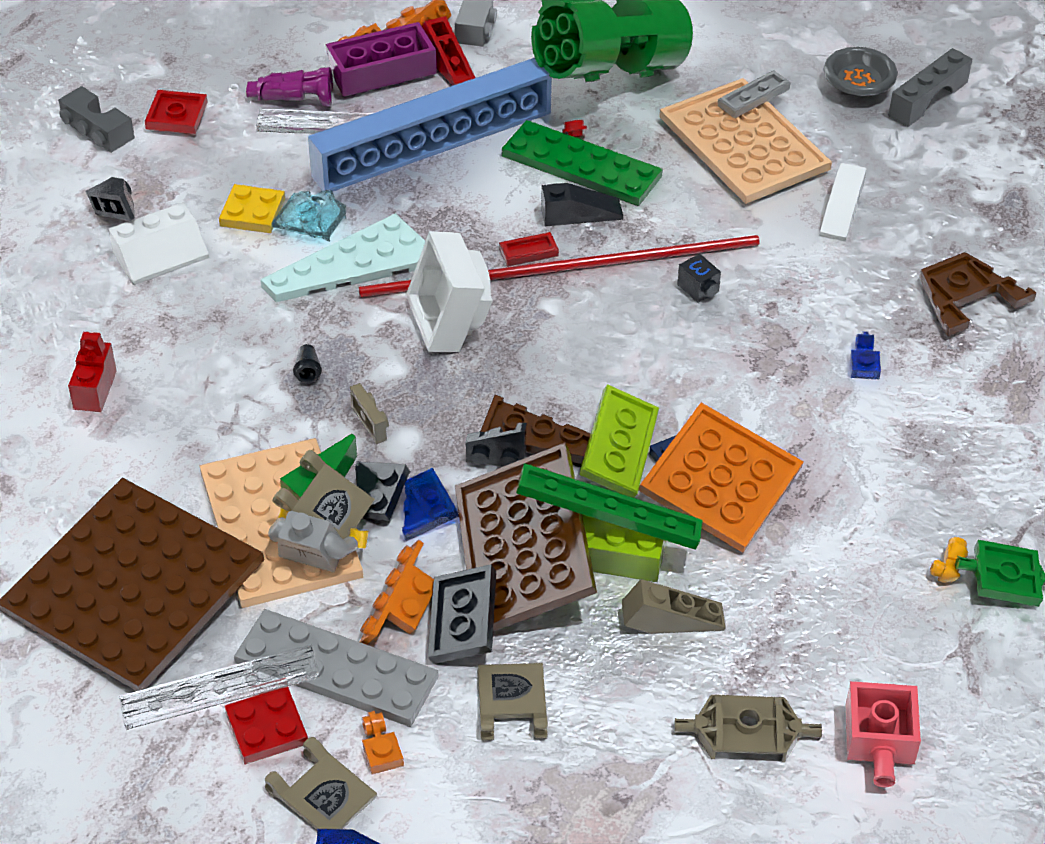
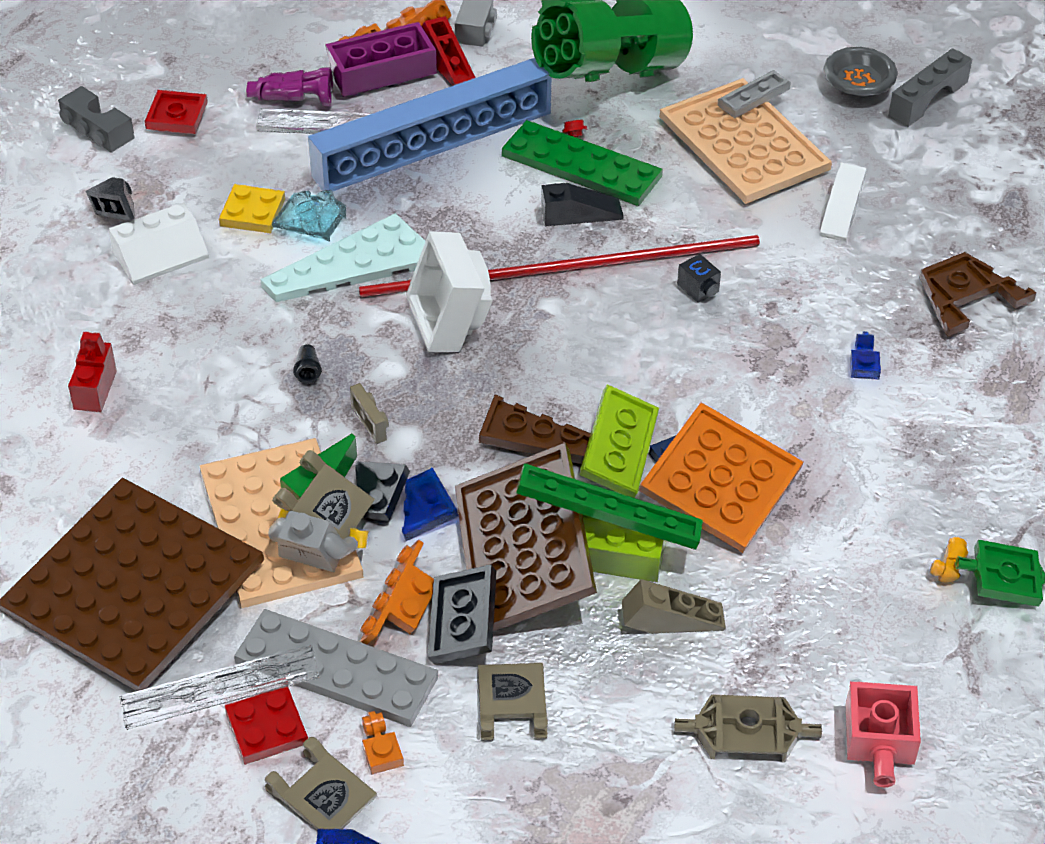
black wing [465,423,527,467] -> none
red tile [499,232,559,267] -> none

